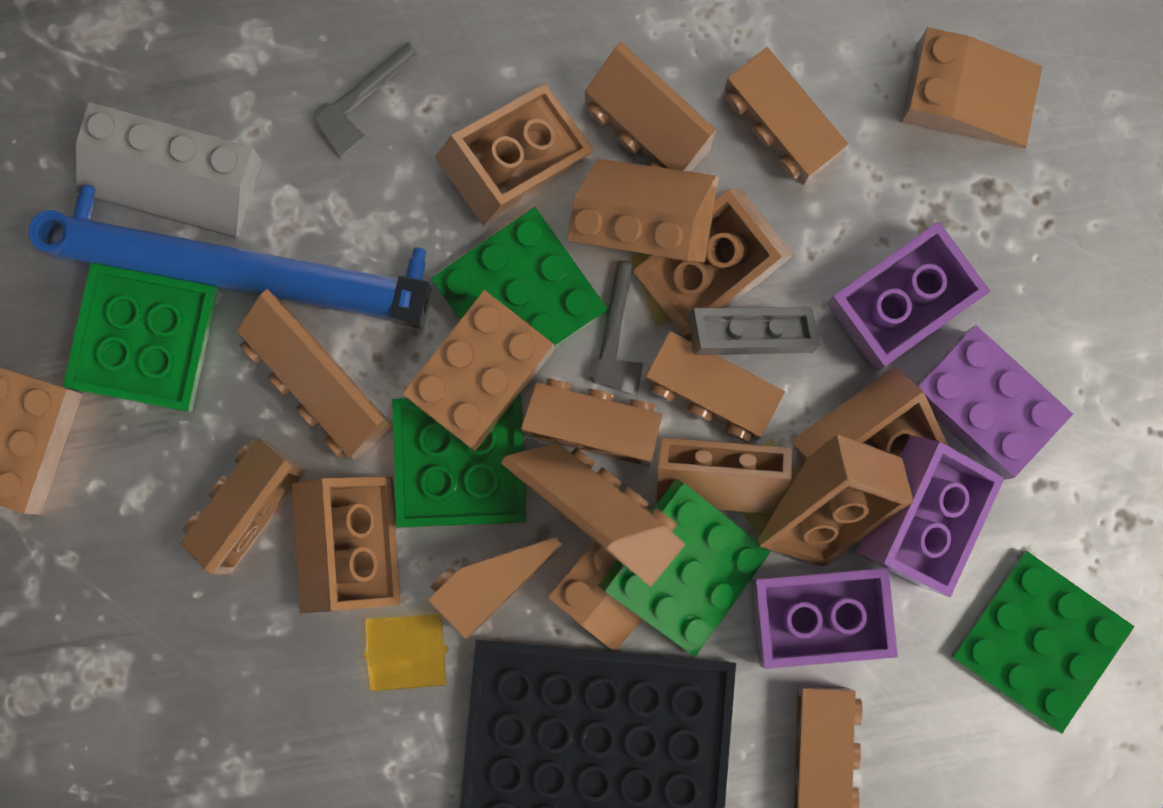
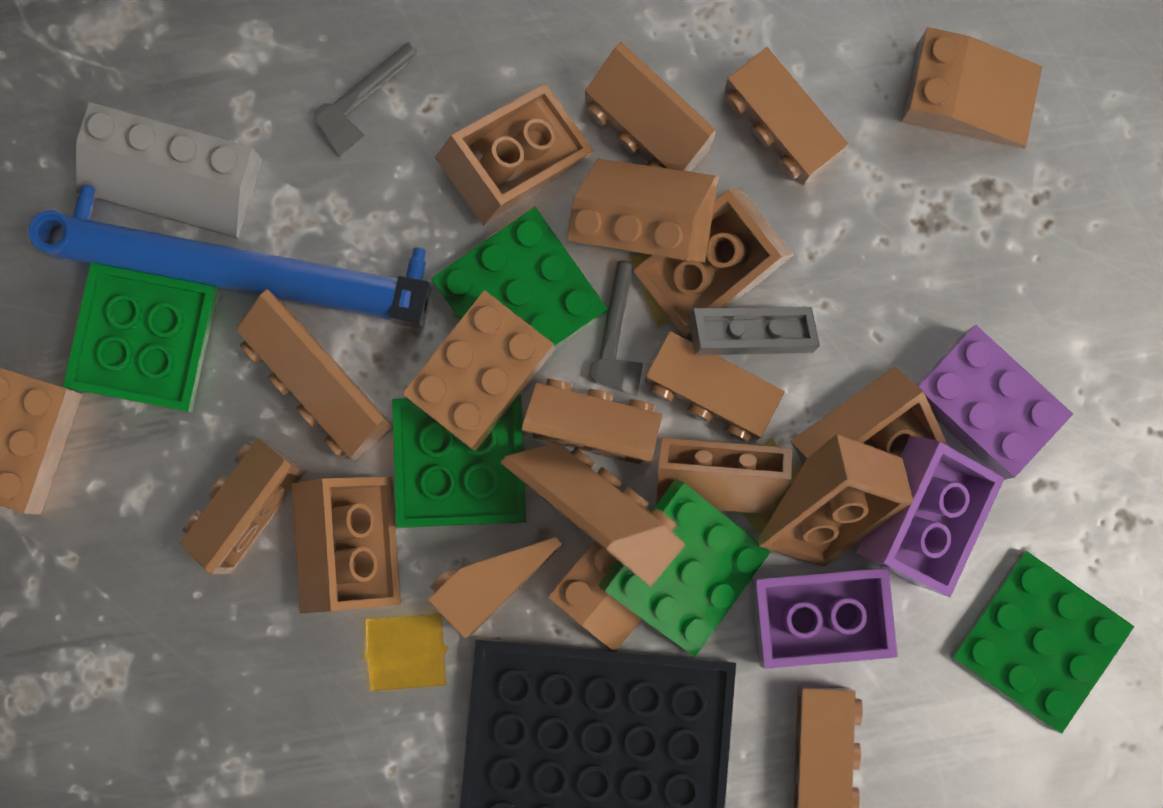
medium lavender brick [826,221,991,372] -> none

